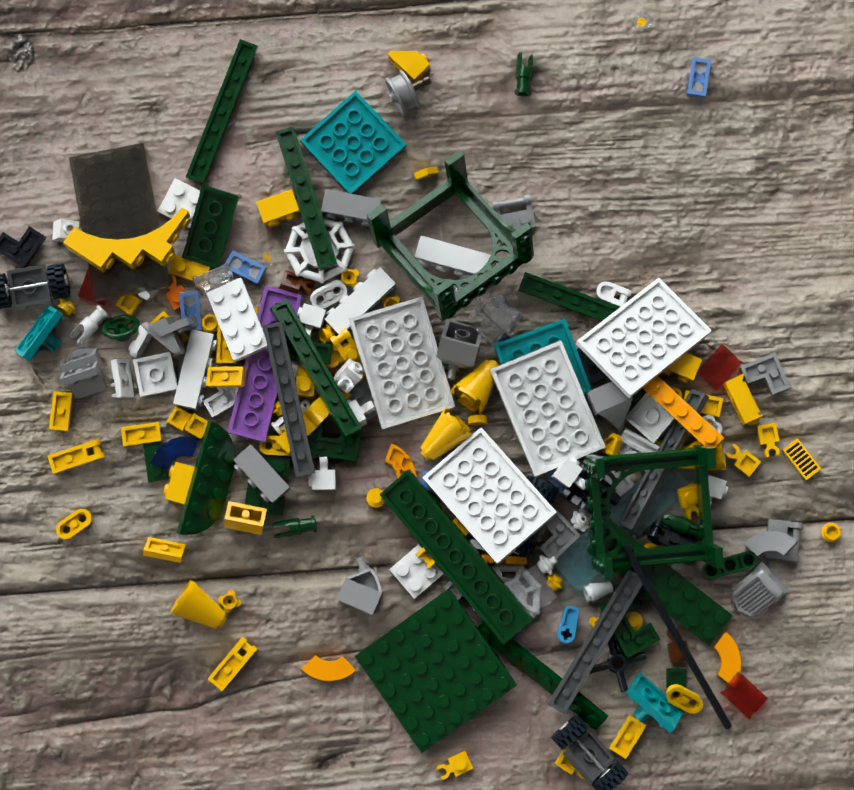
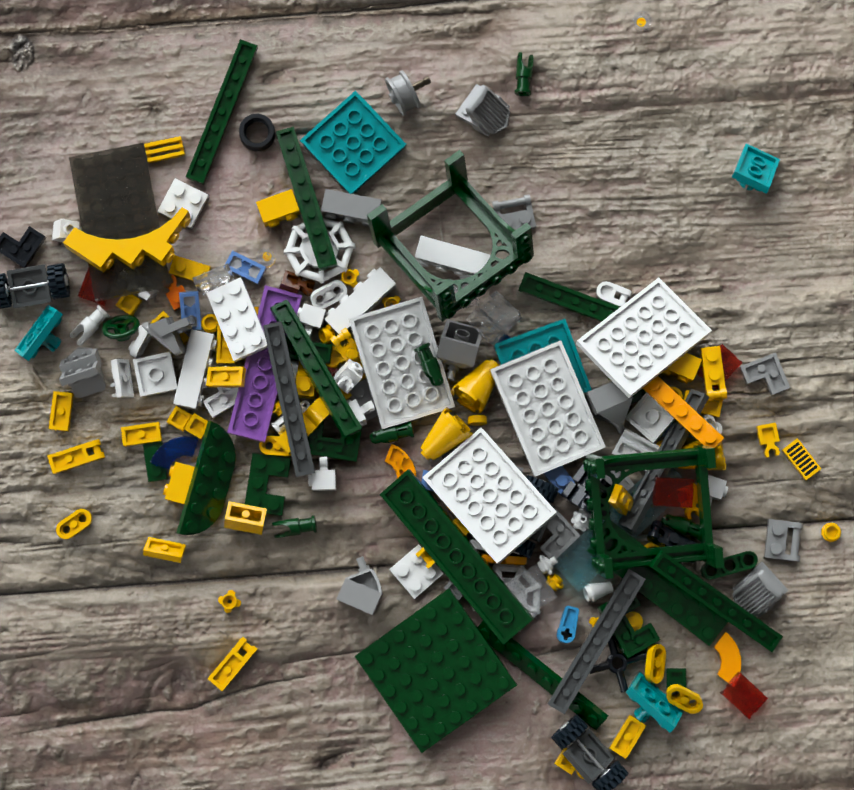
yellow plate [57,298,75,316] -> none
yellow cone [170,580,227,629] -> none
dark green plate [182,184,242,269] -> none
light grey brick [234,444,291,504] -> none
light orange tile [301,655,356,681] -> none
yellow plate [366,488,385,508] -> none
yellow slope [388,51,430,83] -> none
yellow tile [414,166,439,180] -> none
yellow plate [436,750,473,780] -> none
white brick [551,457,585,490] -> none
black plate [577,348,608,385] -> none
yellow tile [600,433,622,456] -> none
black piece [621,543,732,729] -> none
reddish brown plate [667,628,688,663] -> none
medium blue piece [686,57,711,98] -> none
yellow window [722,373,763,427] -> none
yellow plate [725,444,761,477] -> none
light grey tile [744,531,799,557] -> none
none -> yellow tile [144,136,185,163]
none -> black tyre [239,113,276,152]
none -> dark green piece [370,421,414,444]
none -> dark green piece [414,342,444,386]
none -> light grey piece [455,84,510,137]
none -> yellow plate [608,484,633,516]
none -> yellow plate [645,644,666,684]
none -> dark green plate [649,550,783,652]
none -> clear red plate [653,477,694,508]
none -> yellow plate [700,346,727,401]
none -> teal plate [732,143,780,194]

